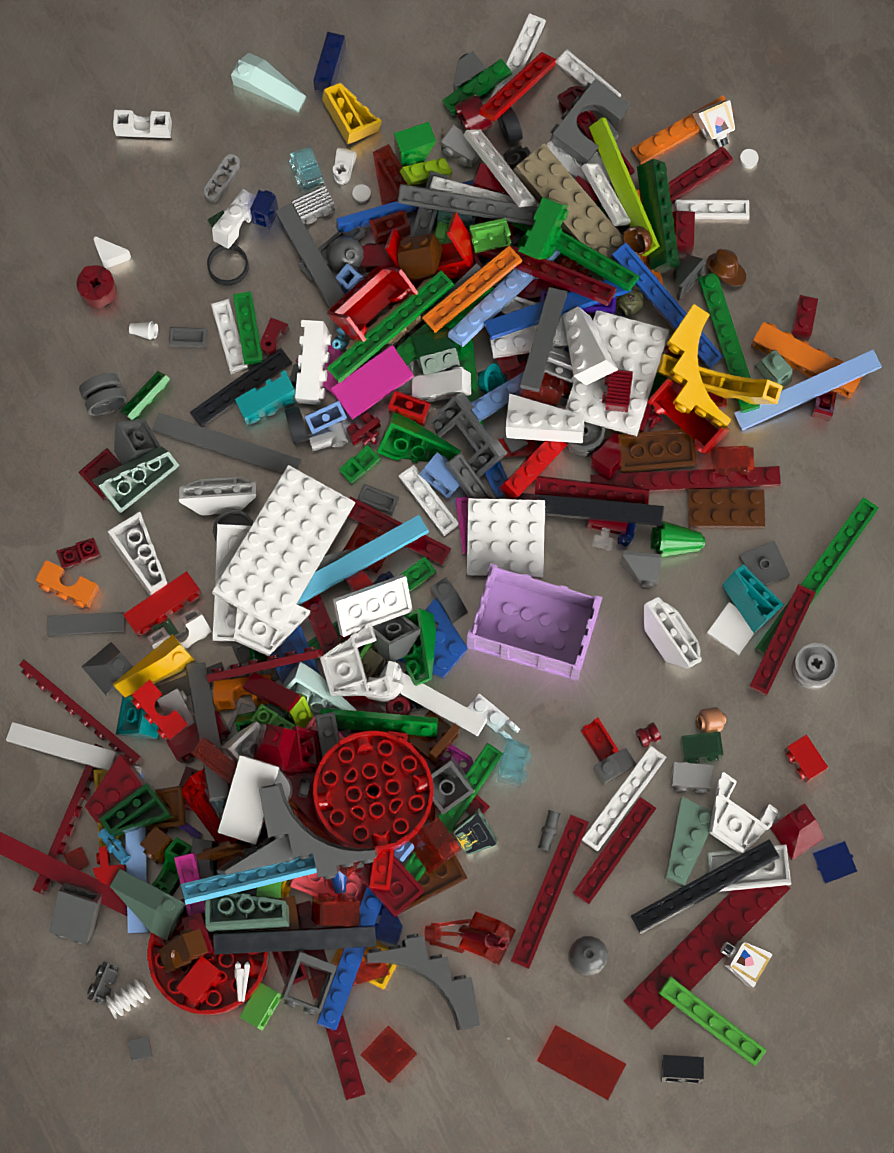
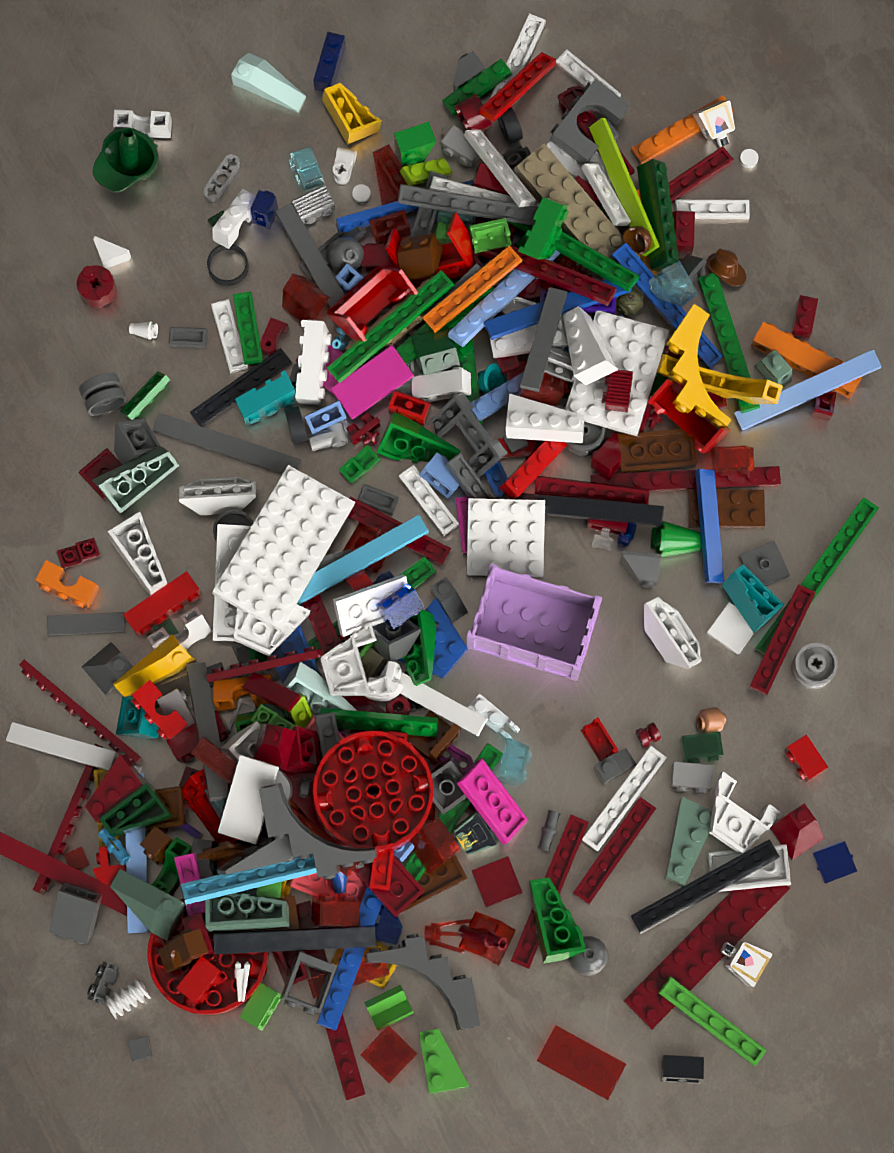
none -> dark green piece [92,127,159,193]
none -> clear red slope [282,273,330,321]
none -> bright green panel [364,985,413,1030]
none -> clear blue brick [376,584,425,629]
none -> bright green wedge [419,1029,469,1094]
none -> dark pink tile [457,758,528,845]
none -> dark red tile [472,856,523,908]
none -> green wedge [529,878,586,964]
none -> clear light blue slope [648,261,698,307]
none -> tile [695,469,724,583]

